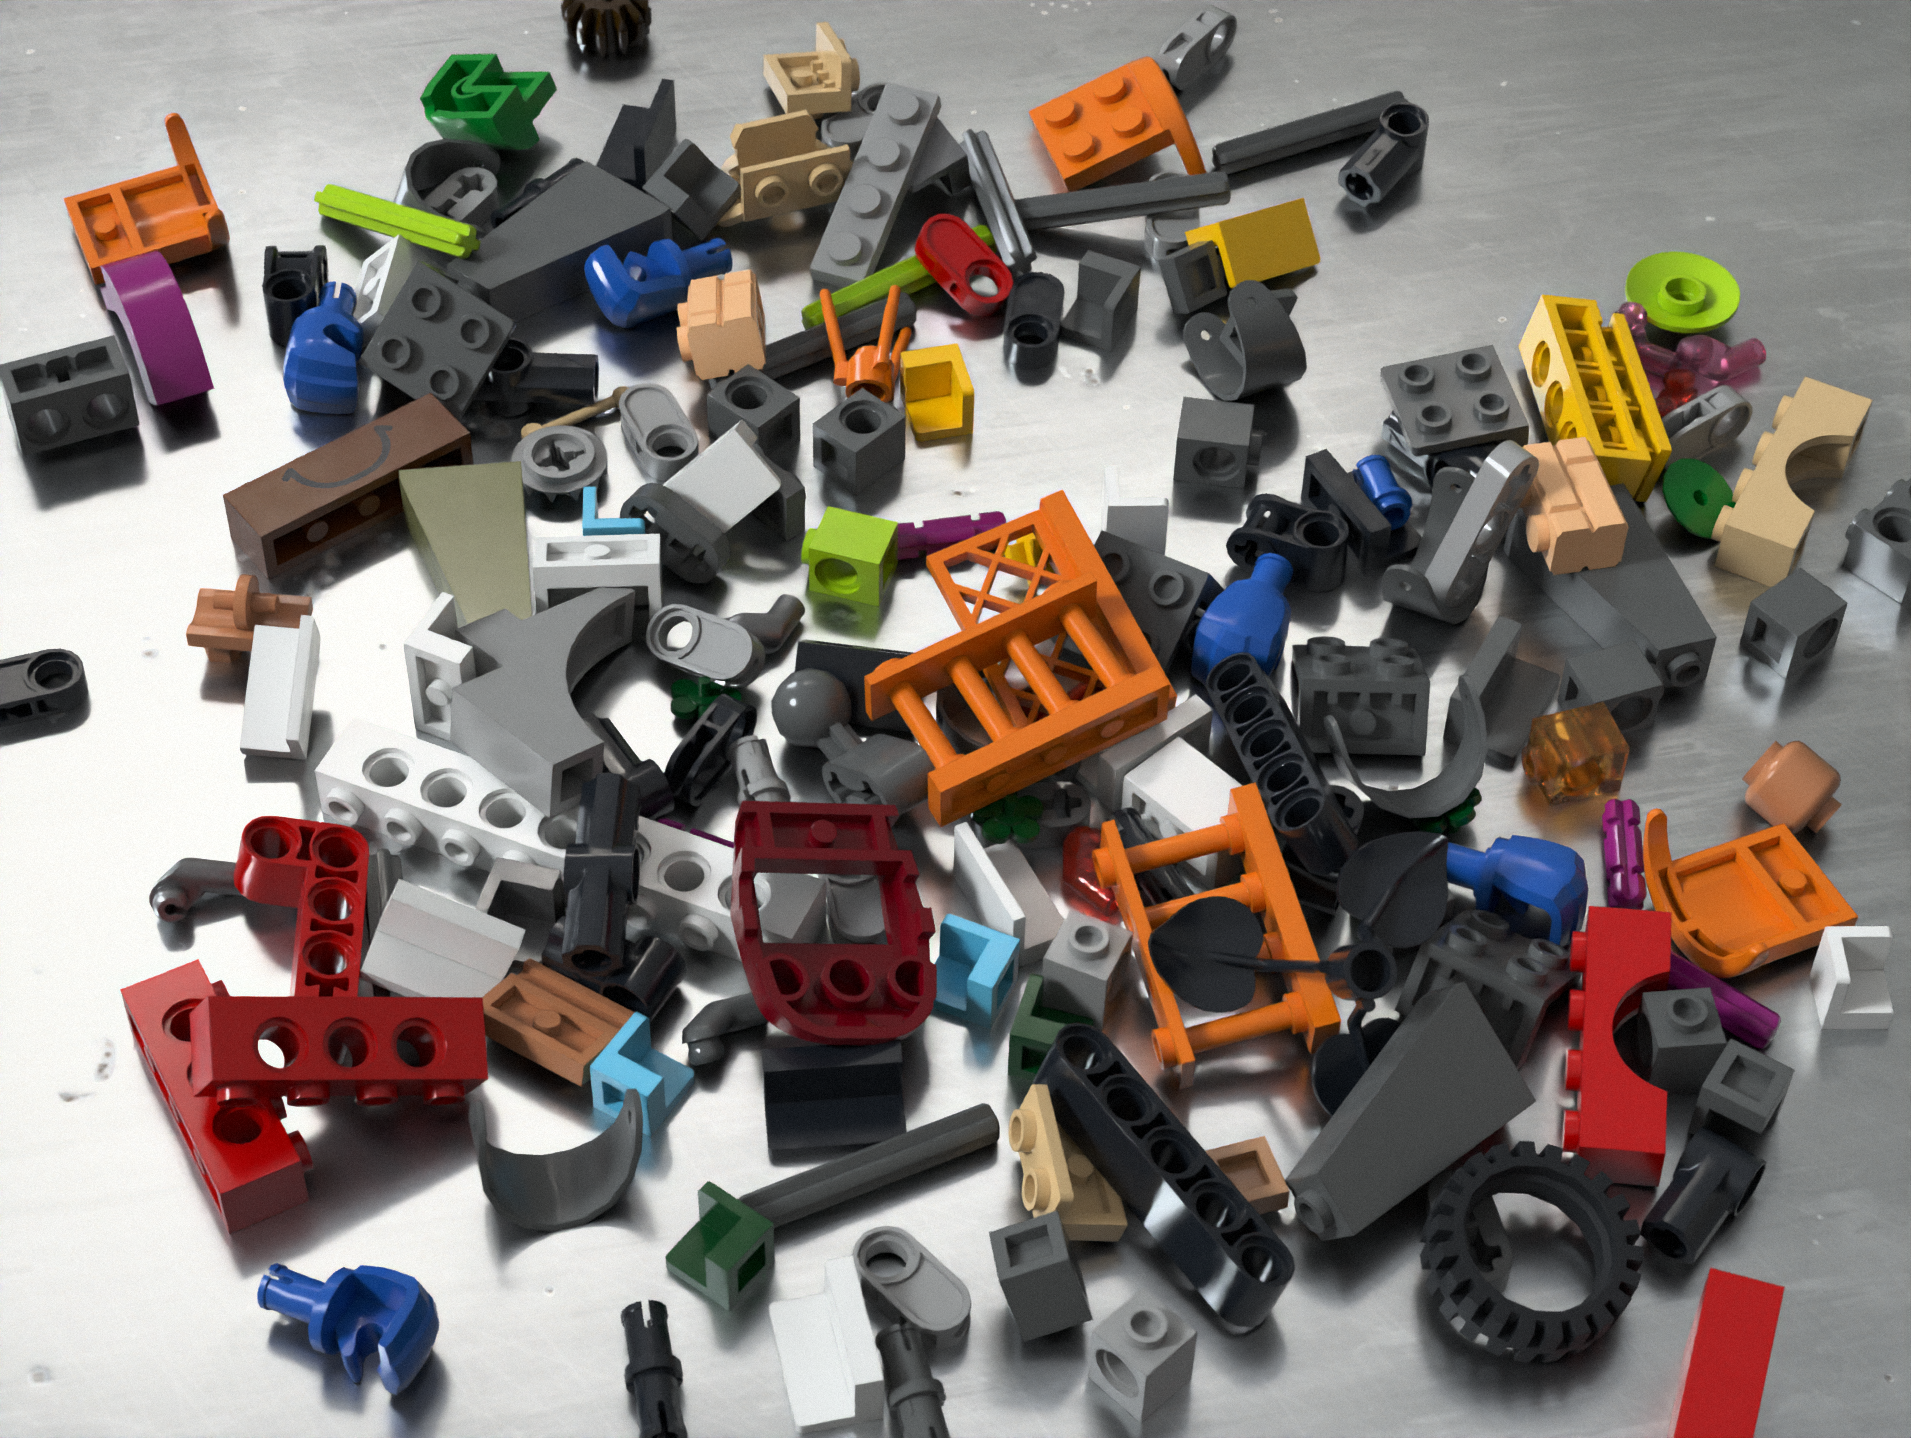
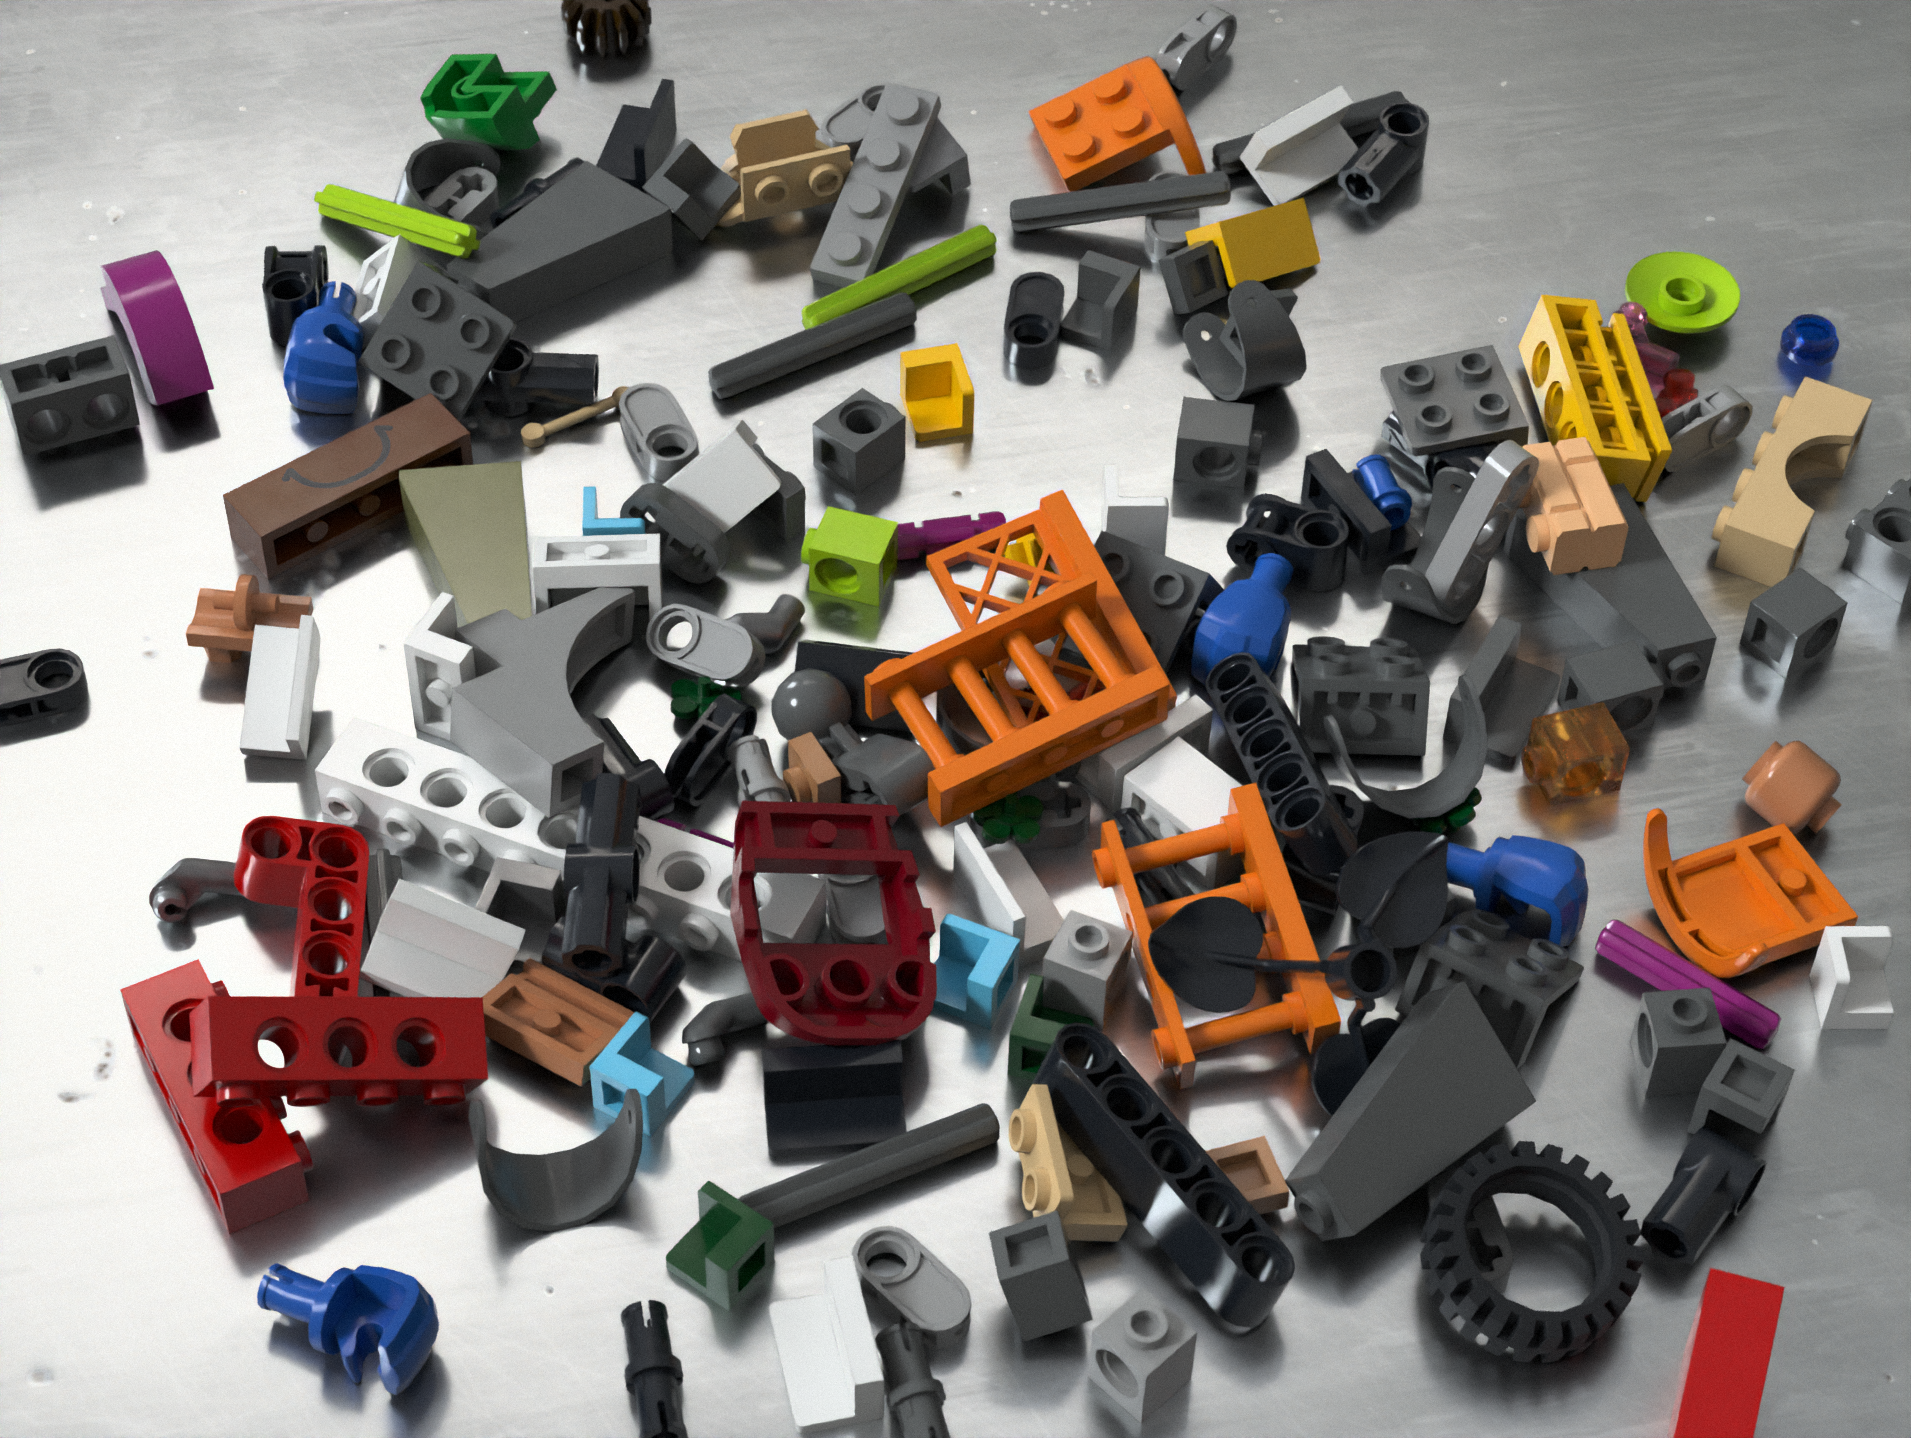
orange piece [63,113,230,285] -> none
light grey gear [511,425,607,503] -> none
blue piece [584,238,733,329] -> none
light nougat brick [677,269,766,380] -> none
dark grey brick [707,364,800,461] -> none
tan bracket [763,22,860,120] -> none
orange plant [819,285,912,403] -> none
red piece [915,214,1013,317] -> none
dark grey axle [959,129,1037,274] -> none
clear red arm [1062,826,1119,917] -> none
red arch [1562,906,1672,1187] -> none
magenta axle [1602,798,1646,910] -> none
green piece [1662,458,1736,539] -> none
clear pink arm [1676,334,1766,382] -> none
none -> medium nougat plate [783,732,841,803]
none -> white panel [1240,85,1359,206]
none -> clear blue plate [1780,314,1839,367]

